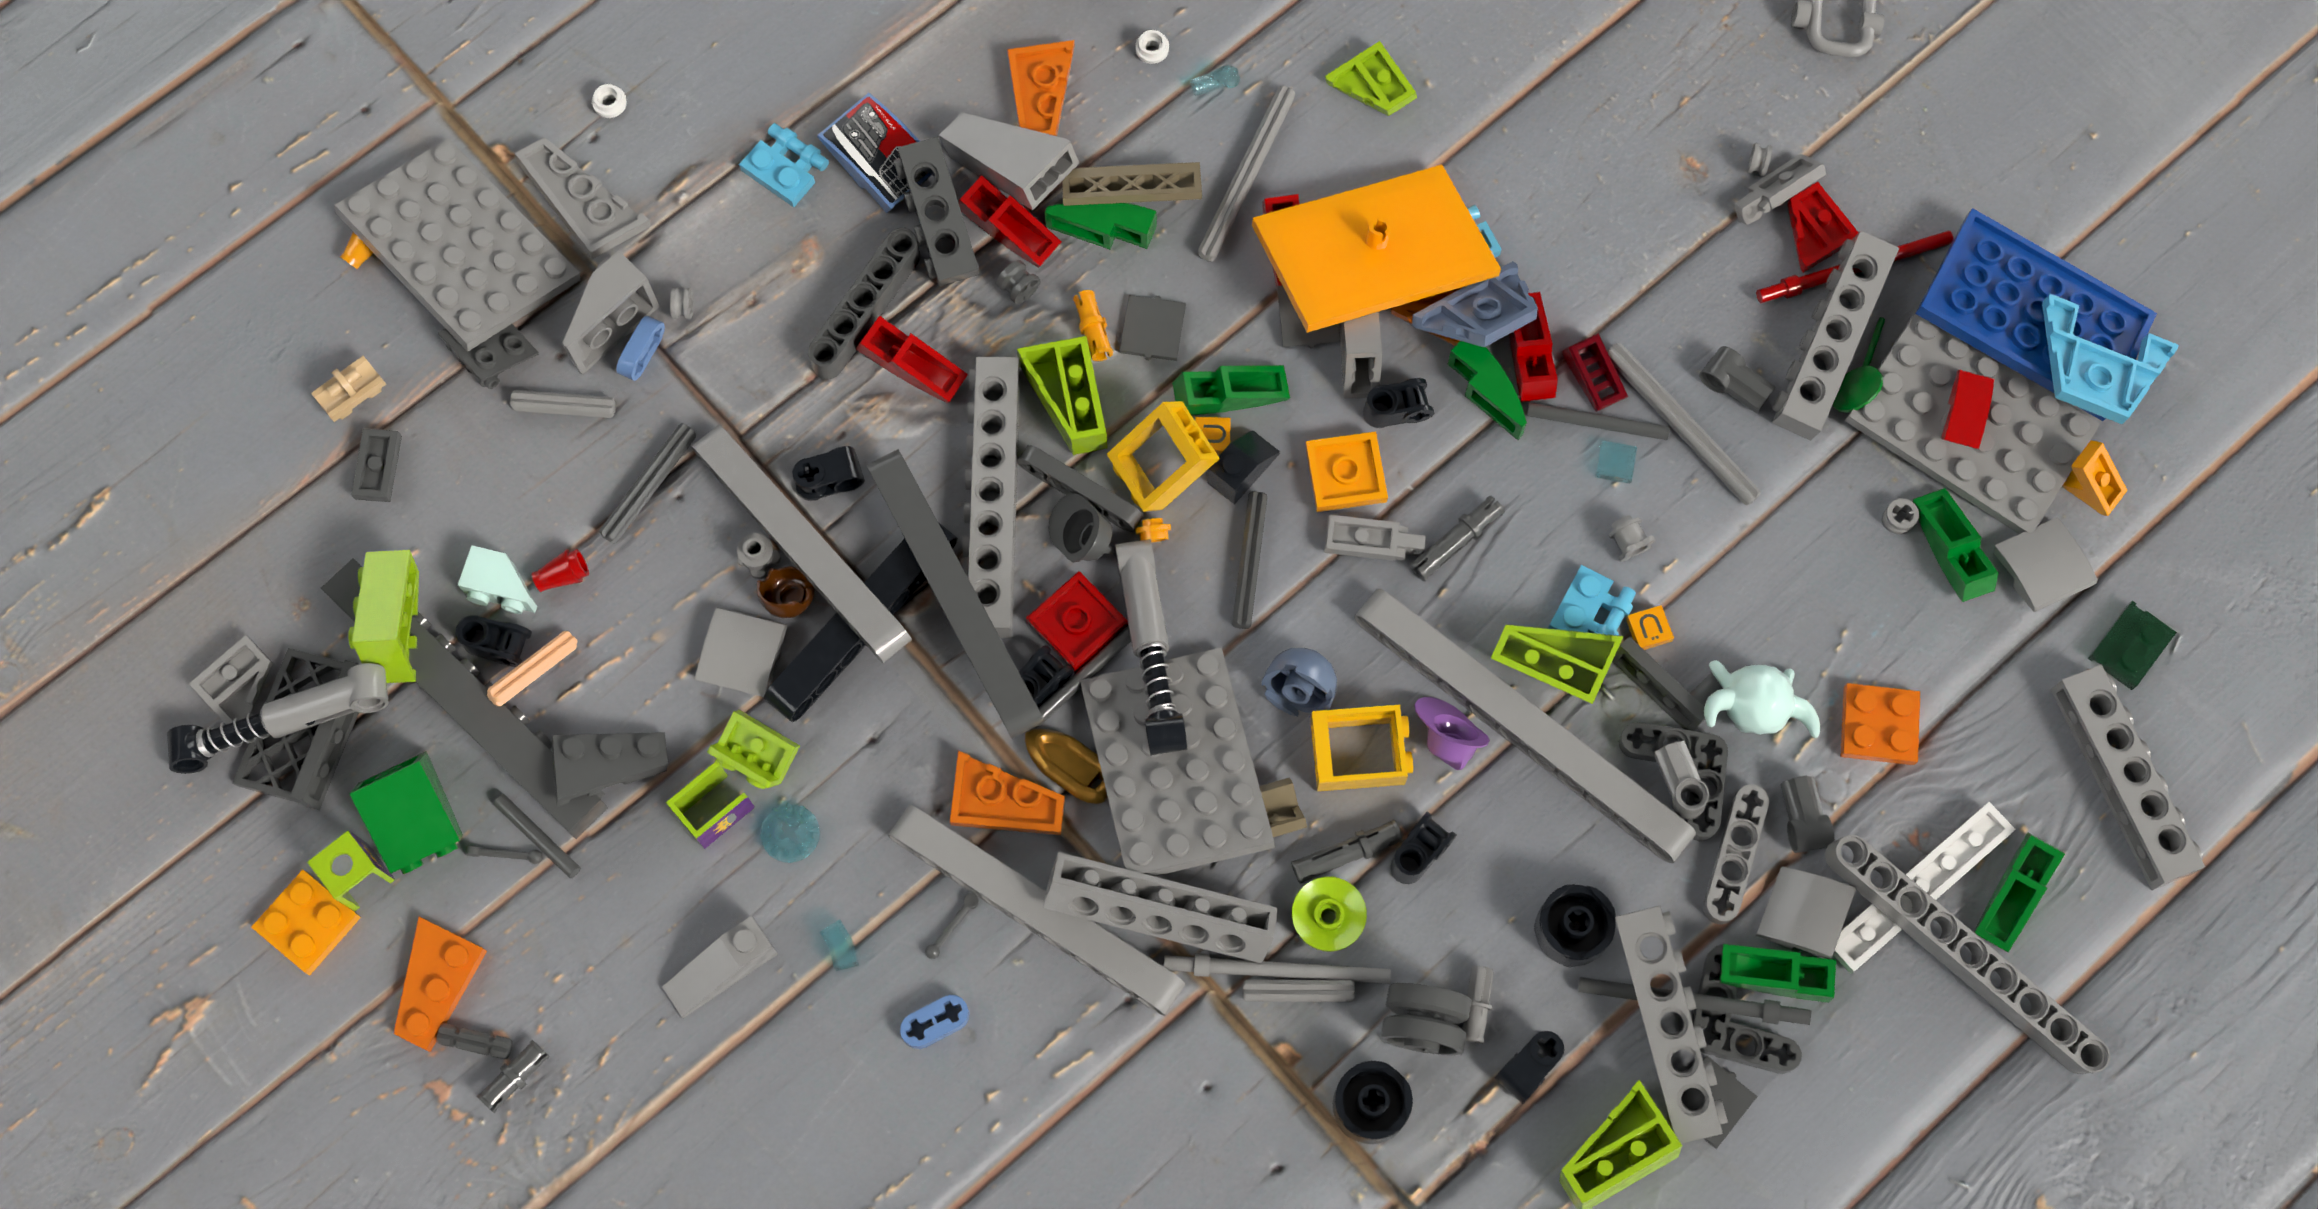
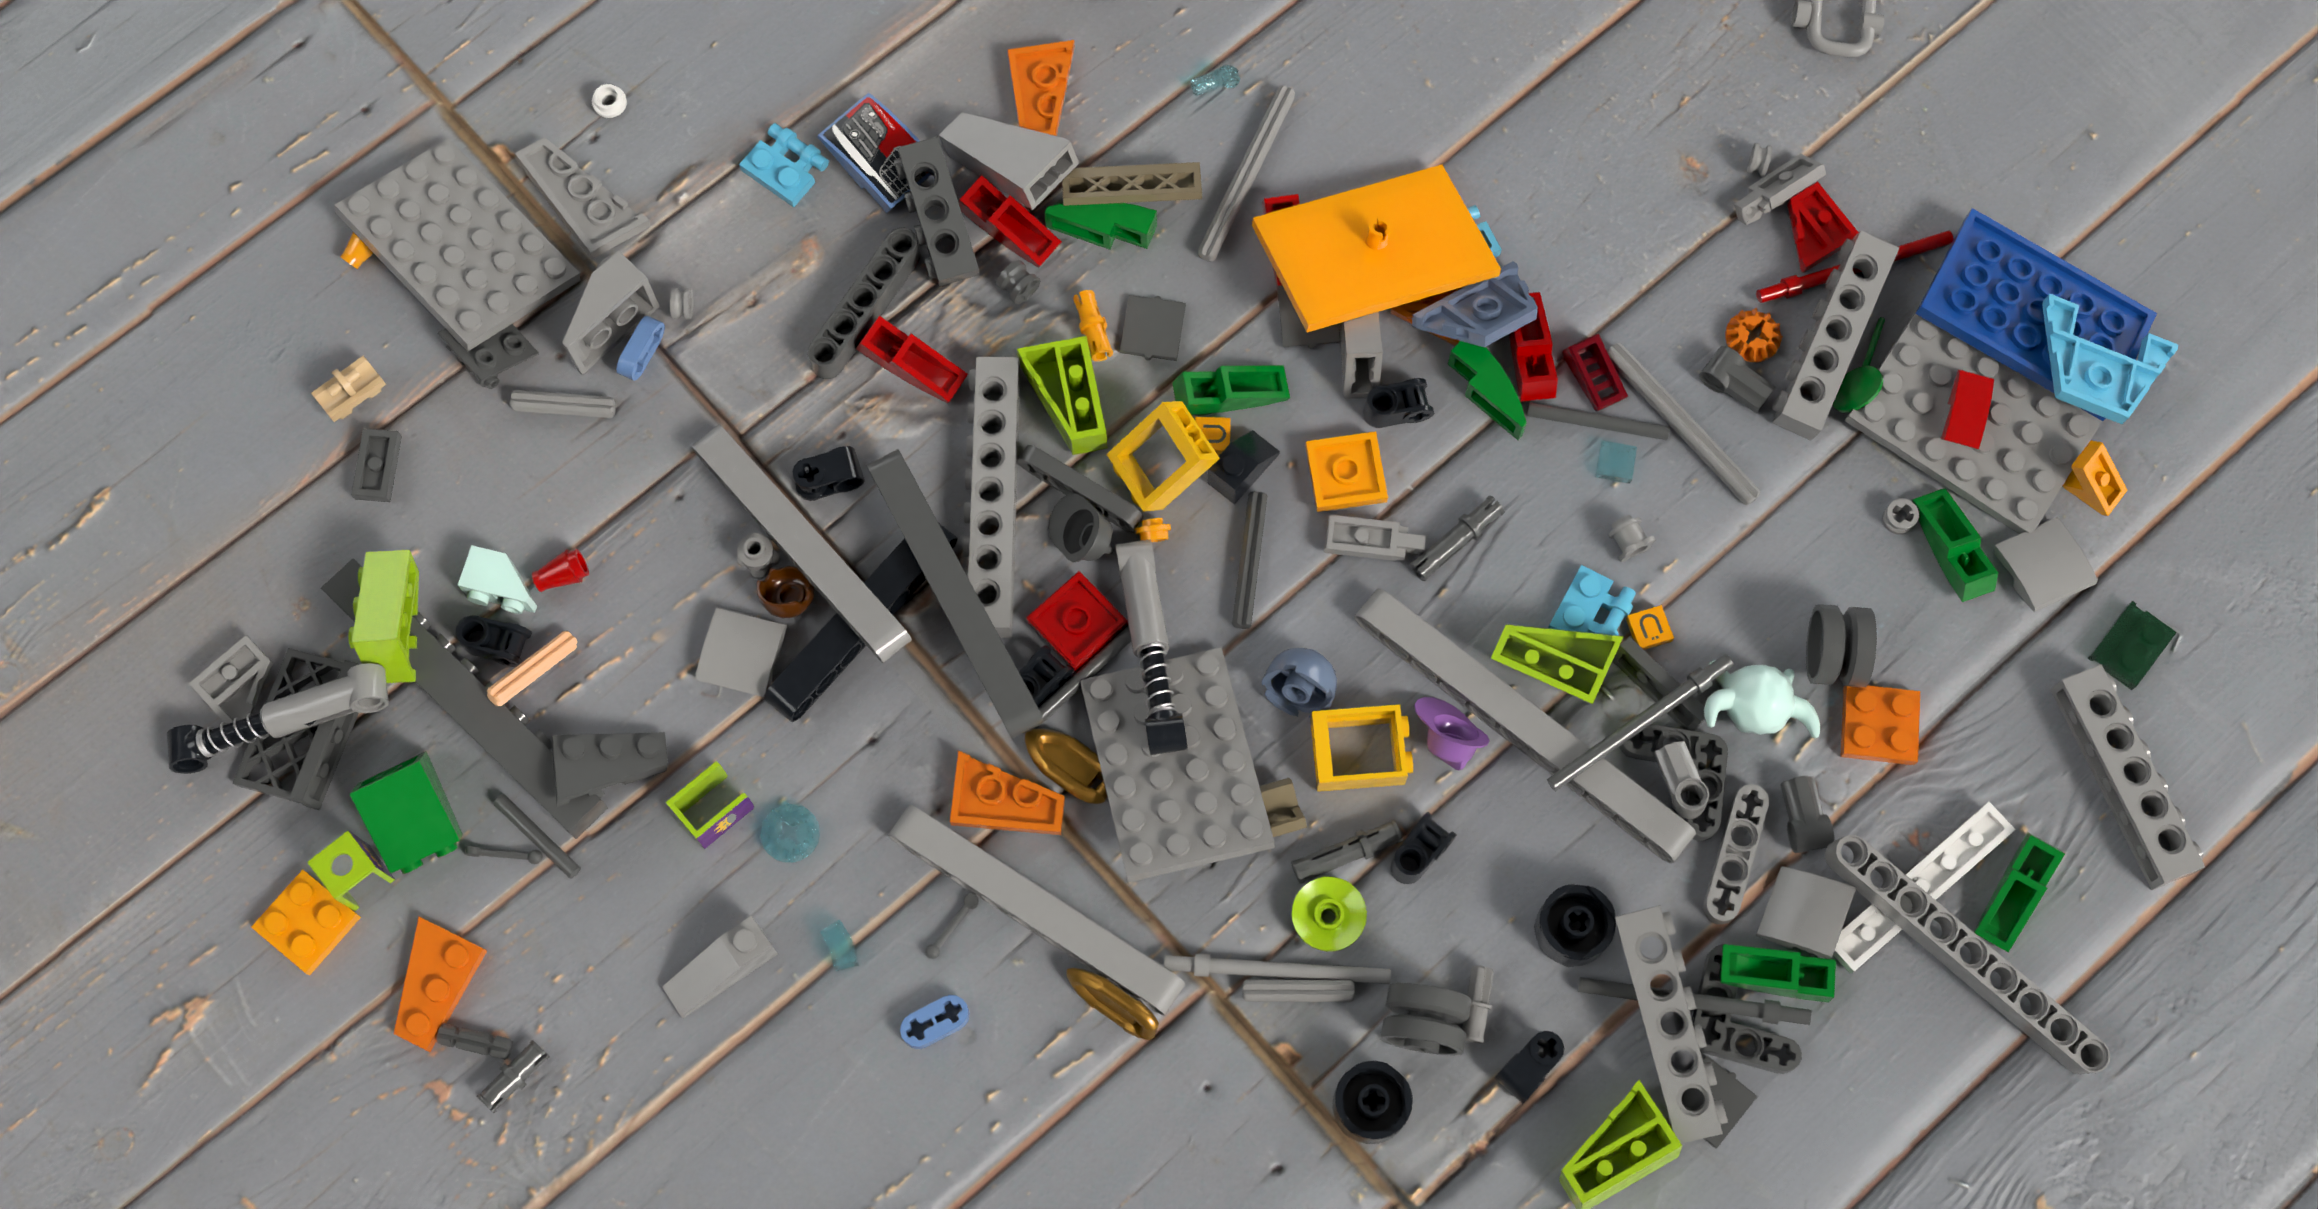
dark grey axle [599,423,696,543] -> none
lime bracket [707,710,800,789] -> none
light grey brick [1043,852,1278,964] -> none
white plate [1135,30,1169,64] -> none
lime wing [1325,41,1417,116] -> none
none -> pearl gold piece [1066,967,1159,1040]
none -> dark grey bar [1547,654,1734,791]
none -> orange gear [1725,308,1783,362]
none -> dark grey wheel [1806,604,1877,687]

